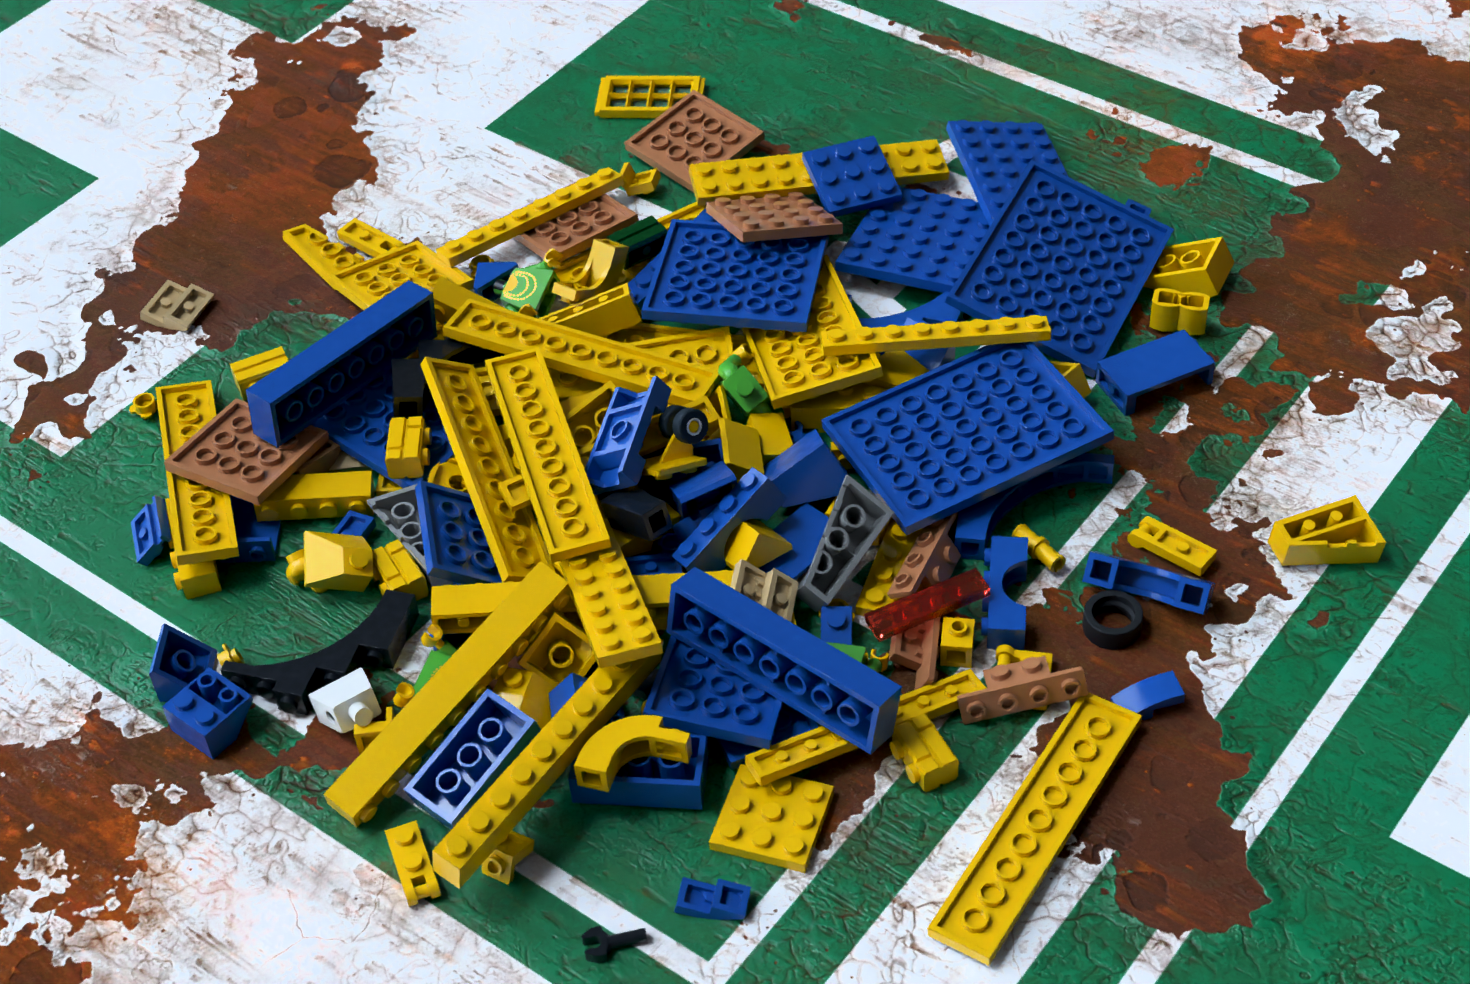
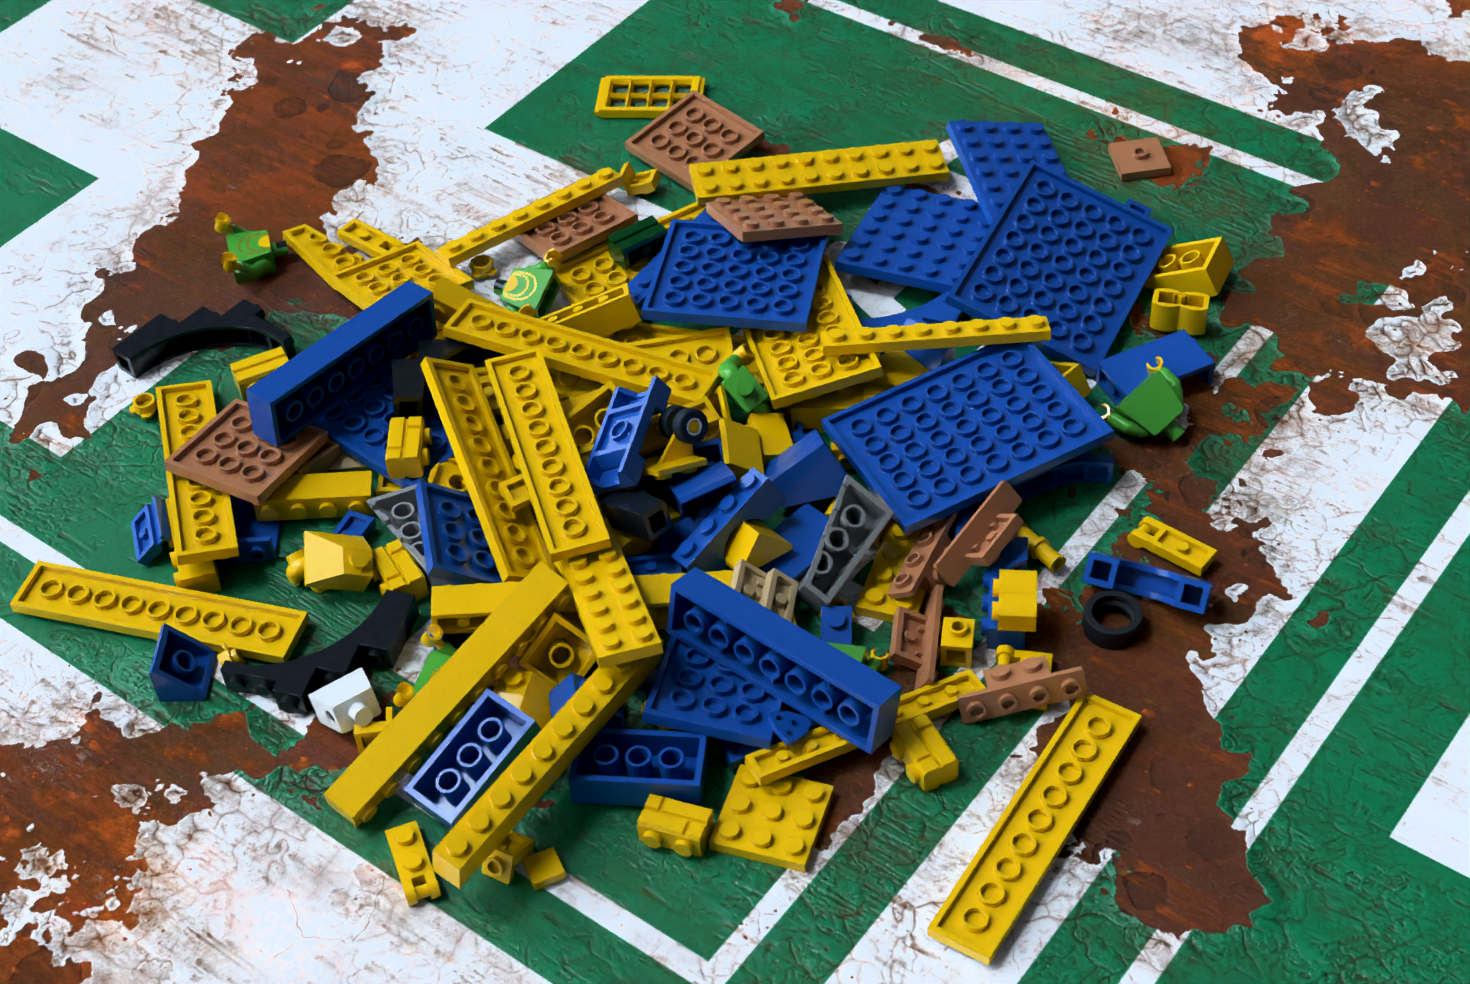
tan slope [140,280,214,331] -> none
blue slope [162,667,253,759] -> none
blue slope [474,262,519,302] -> none
yellow arch [552,239,629,305] -> none
yellow arch [574,715,692,792] -> none
black bar [581,926,648,963] -> none
blue slope [674,877,751,920] -> none
blue plate [802,135,902,217] -> none
clear red tile [864,568,991,642] -> none
blue slope [1110,670,1185,721] -> none
yellow wedge [1268,495,1387,566] -> none
none -> yellow plate [10,560,310,663]
none -> black arch [112,299,296,379]
none -> bright green torso [214,212,289,284]
none -> yellow tile [522,847,567,891]
none -> yellow brick [637,794,715,857]
none -> blue piece [768,711,822,746]
none -> nougat bracket [933,480,1024,586]
none -> yellow brick [991,569,1037,632]
none -> bright green torso [1101,356,1185,442]
none -> nougat plate [1108,137,1172,181]

